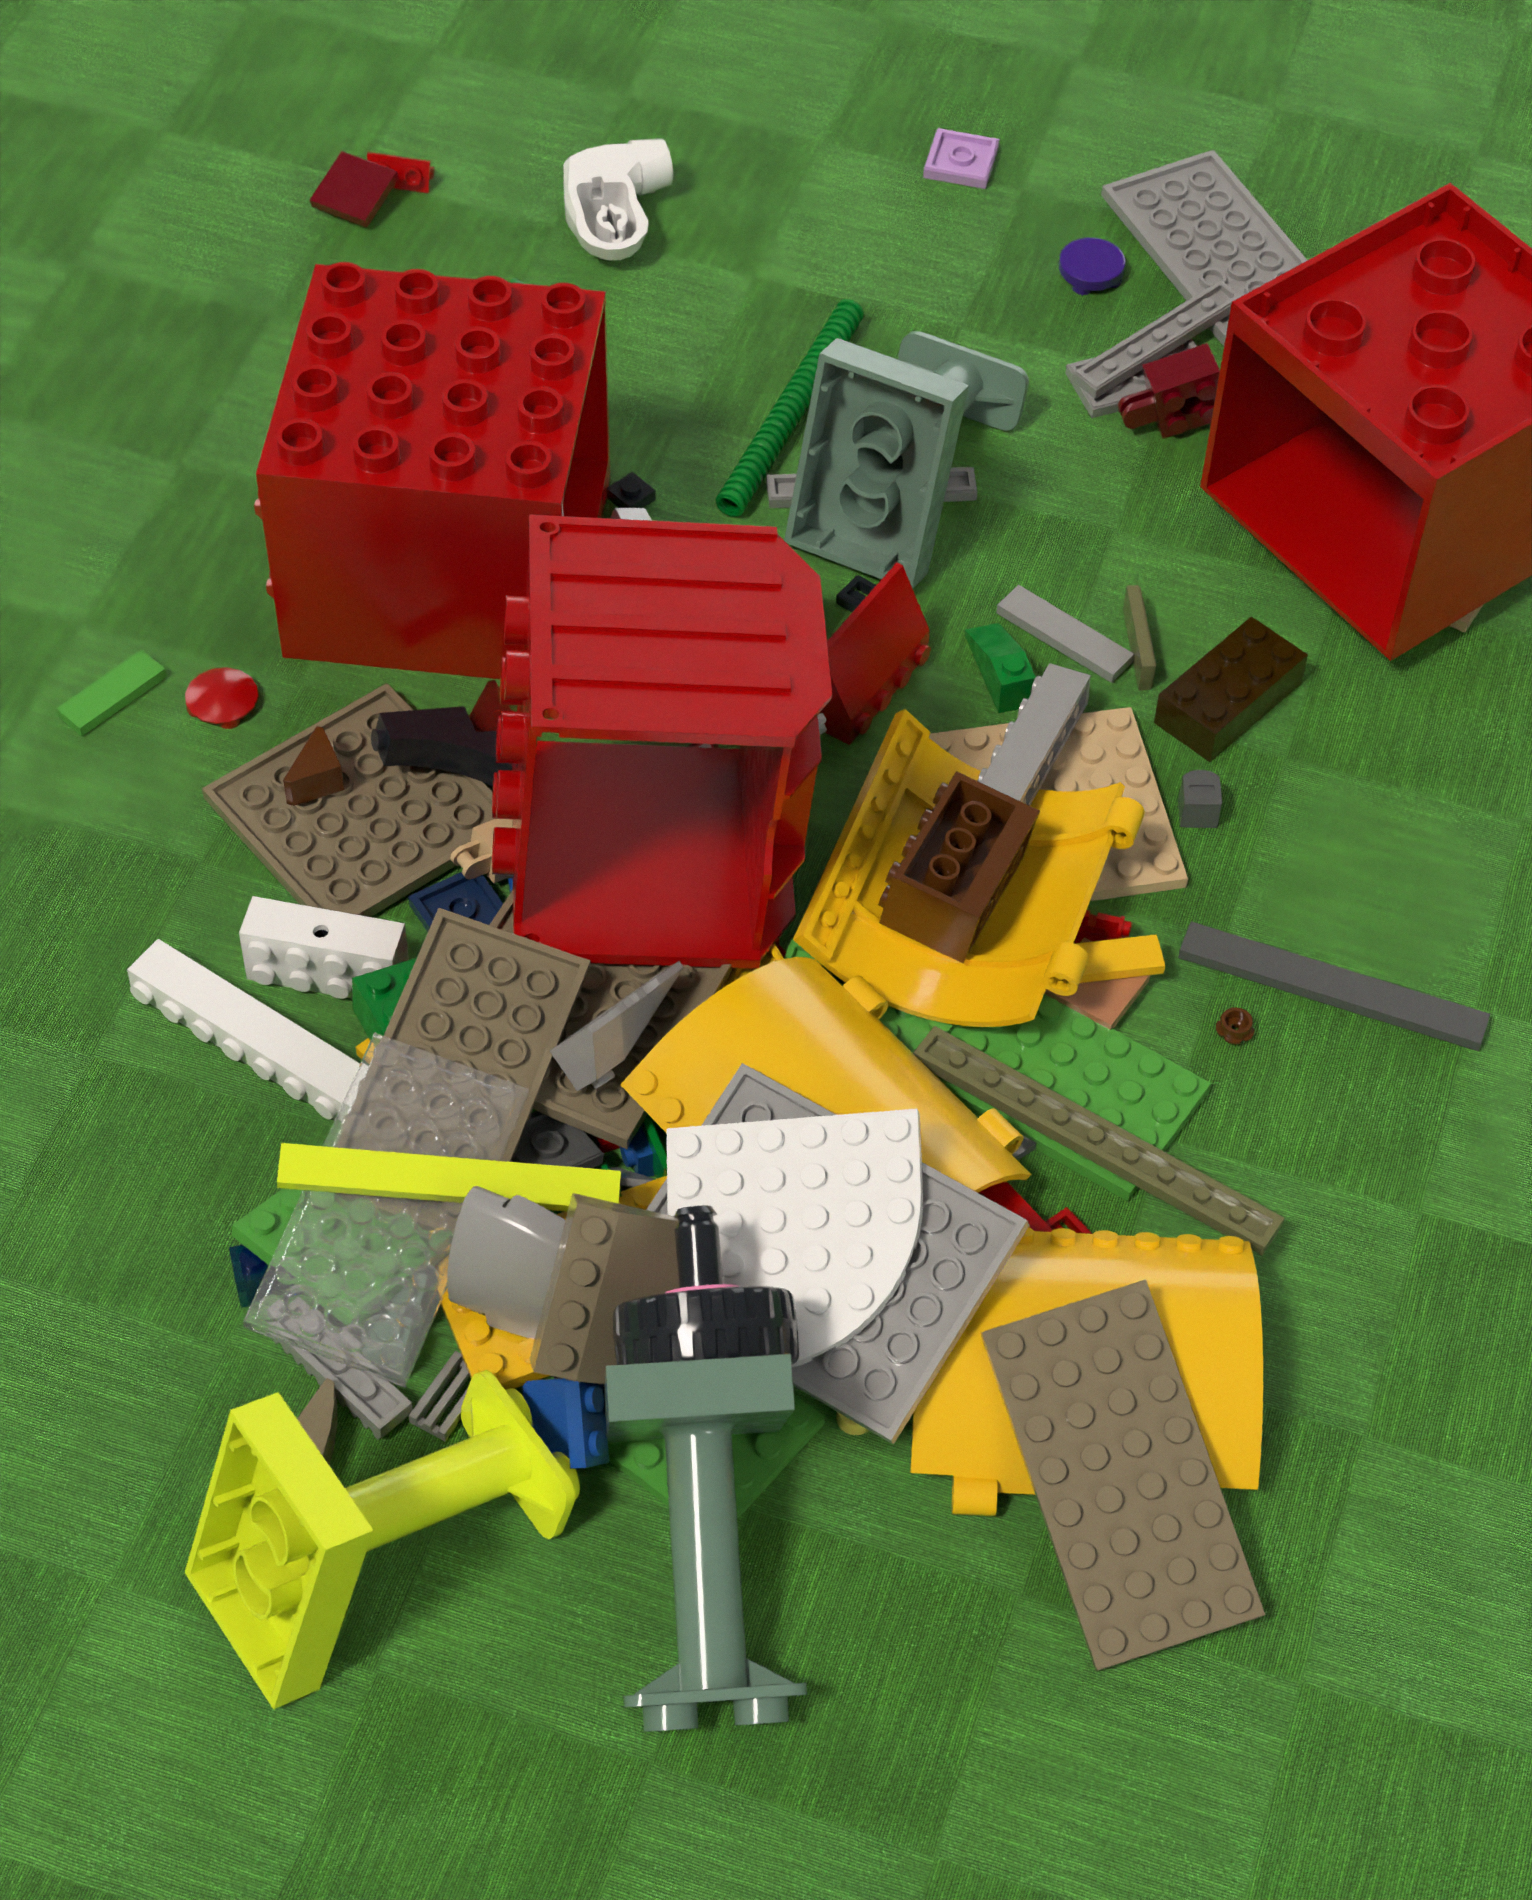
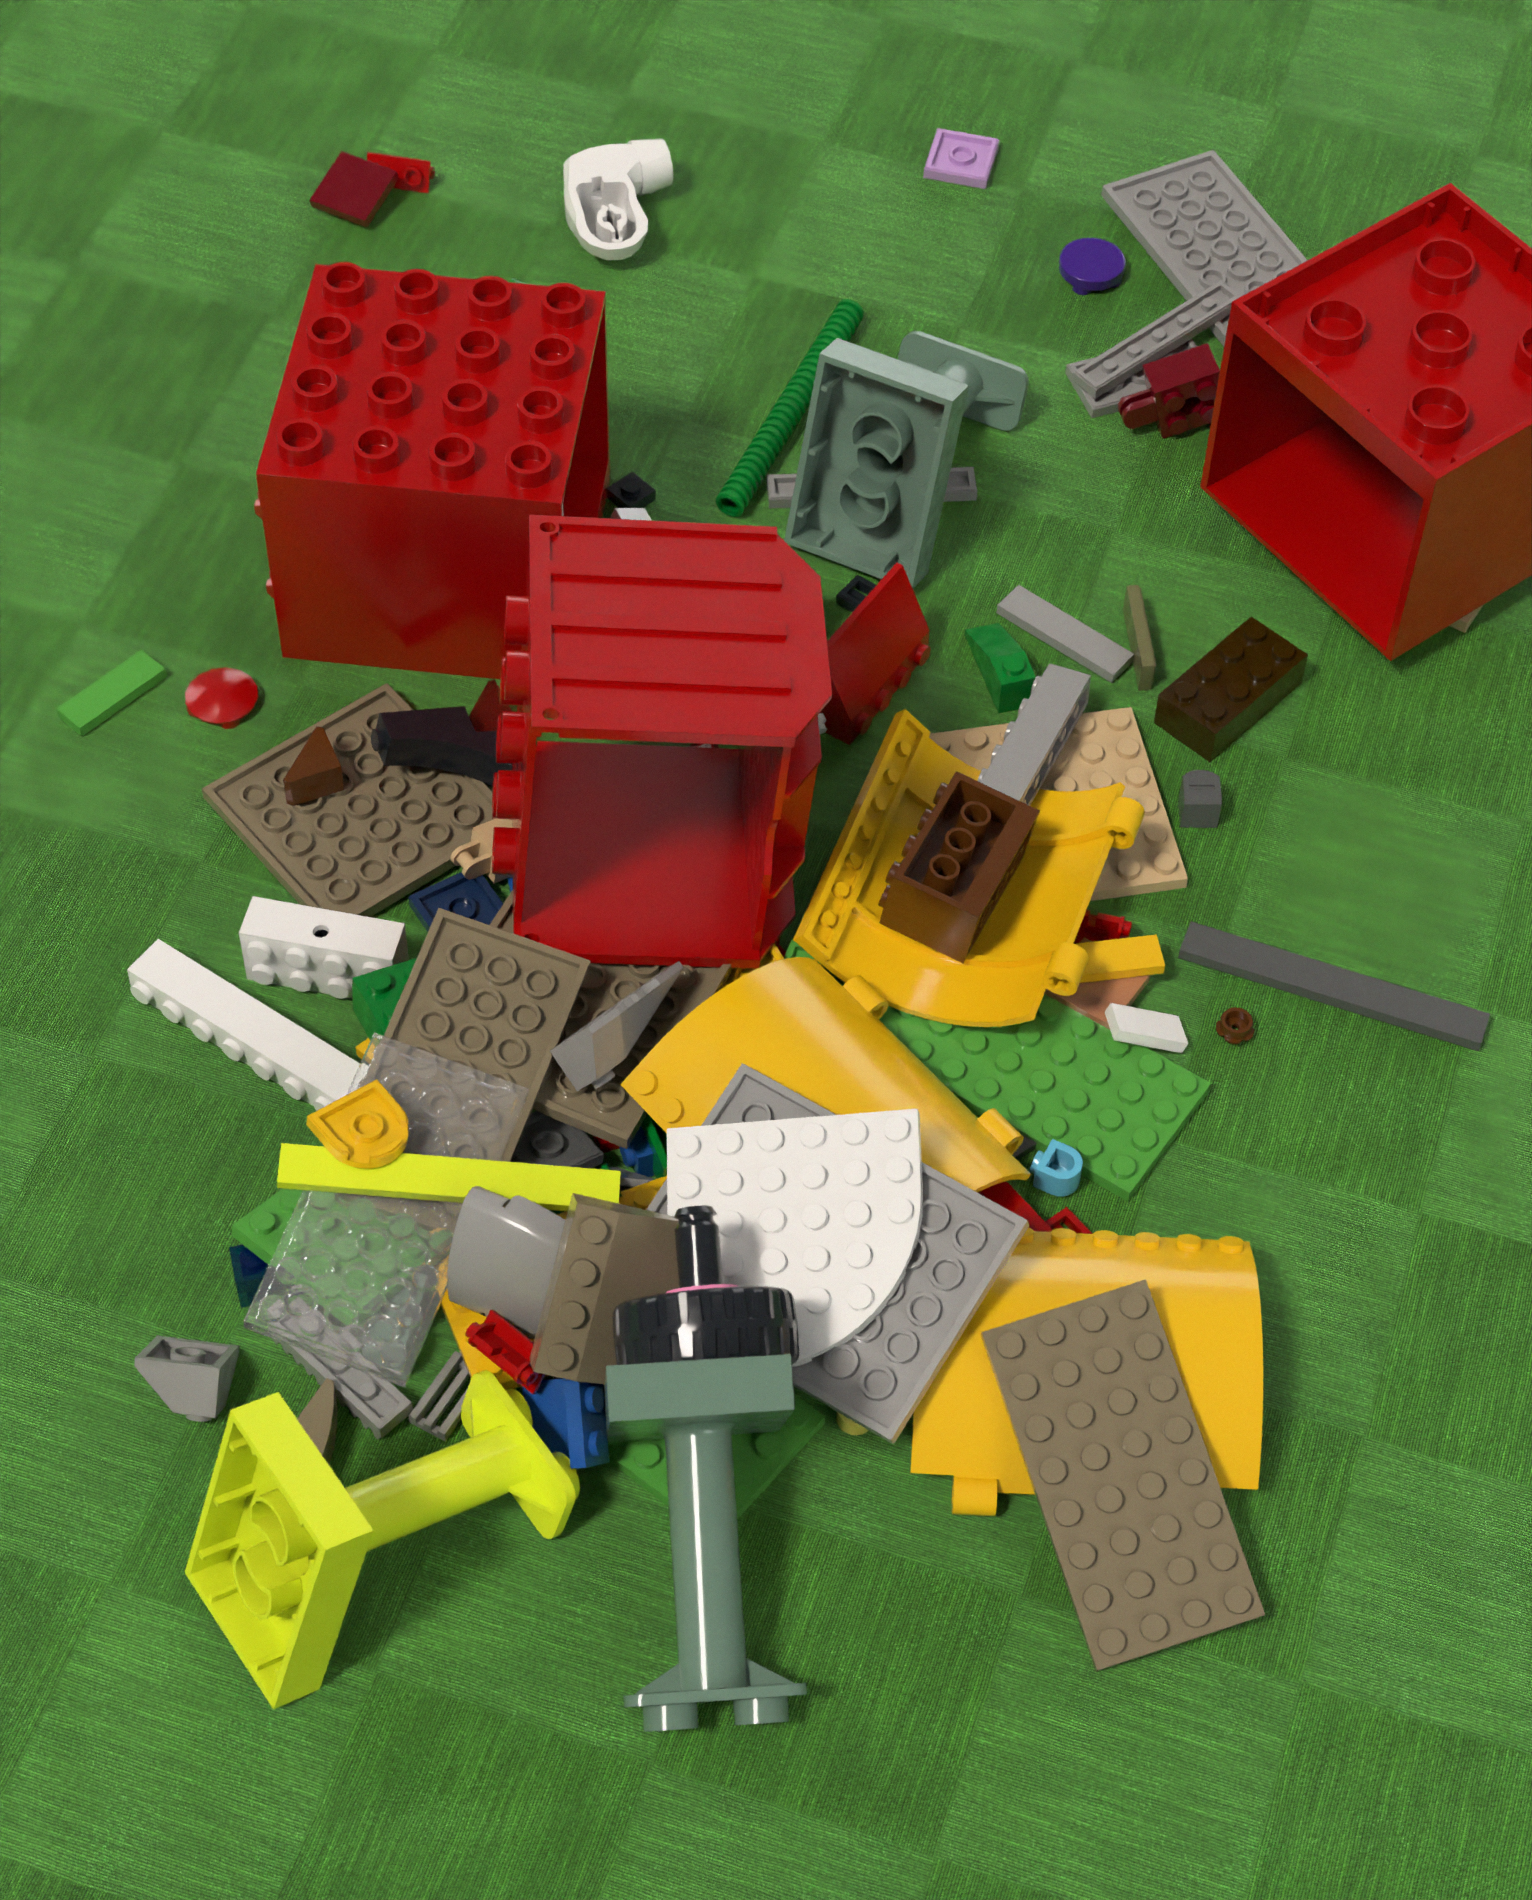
olive plate [913,1026,1284,1256] -> none
none -> light grey slope [134,1335,239,1422]
none -> yellow tile [306,1079,409,1169]
none -> red hinge [465,1309,545,1394]
none -> medium azure plate [1030,1139,1083,1196]
none -> white tile [1104,1003,1188,1053]

